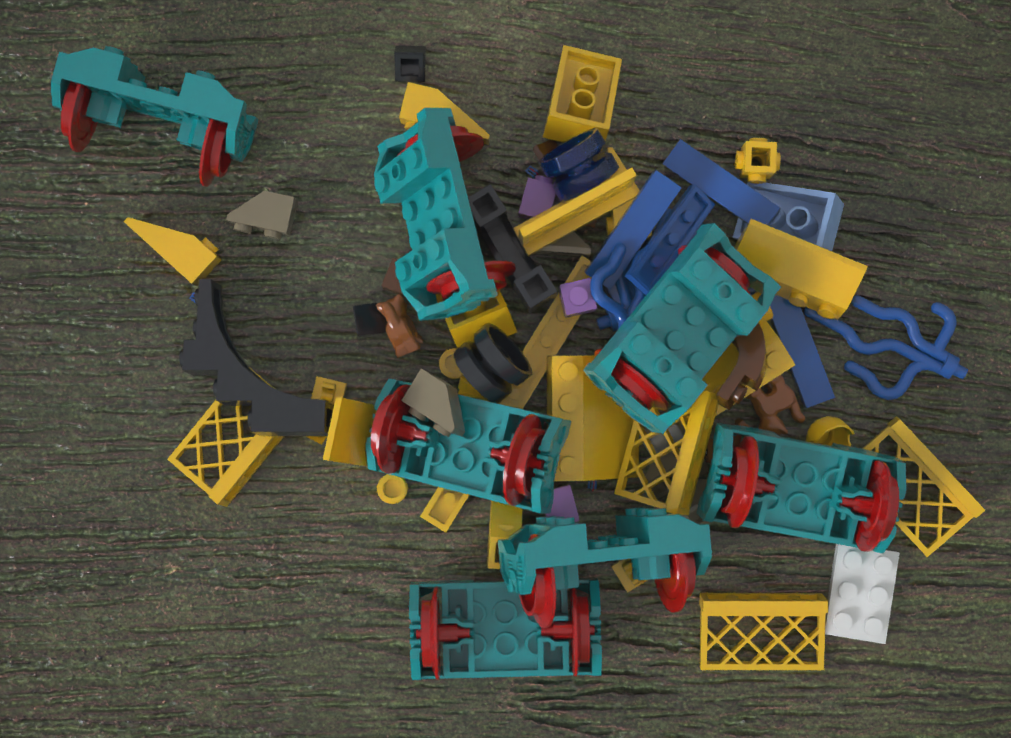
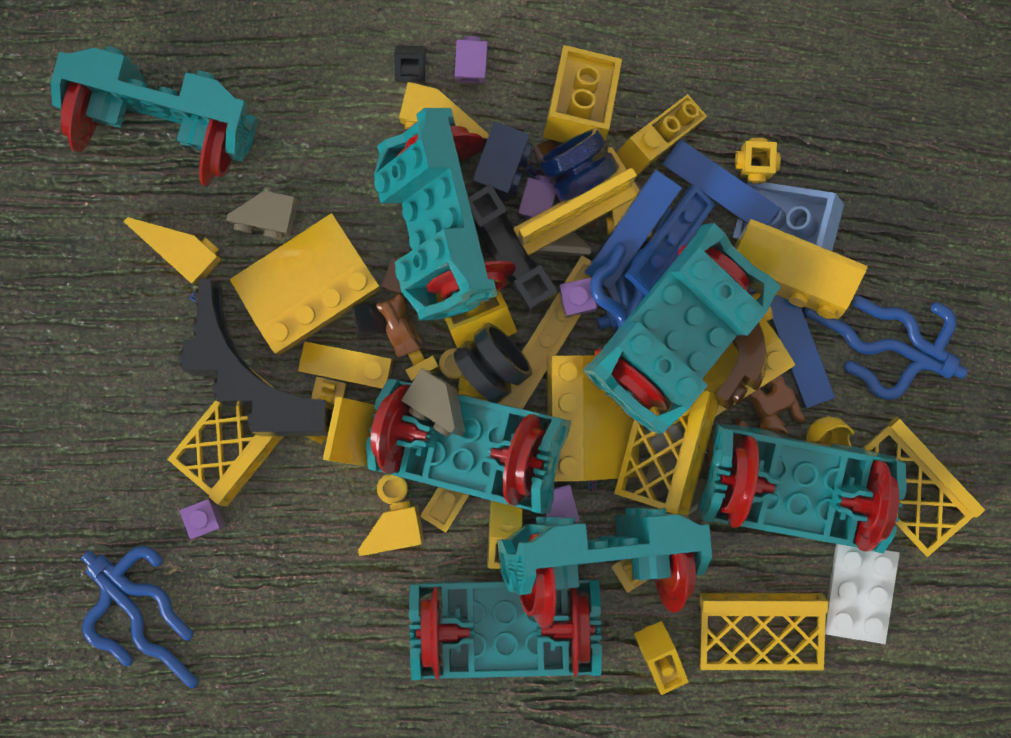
none -> blue plant [80,546,198,688]
none -> medium lavender brick [179,499,225,539]
none -> yellow slope [230,213,382,356]
none -> yellow slope [298,341,394,389]
none -> yellow slope [358,500,425,556]
none -> yellow tile [406,349,440,382]
none -> medium lavender brick [454,36,488,85]
none -> dark blue brick [473,121,533,202]
none -> yellow slope [616,94,707,175]
none -> yellow slope [634,621,689,695]

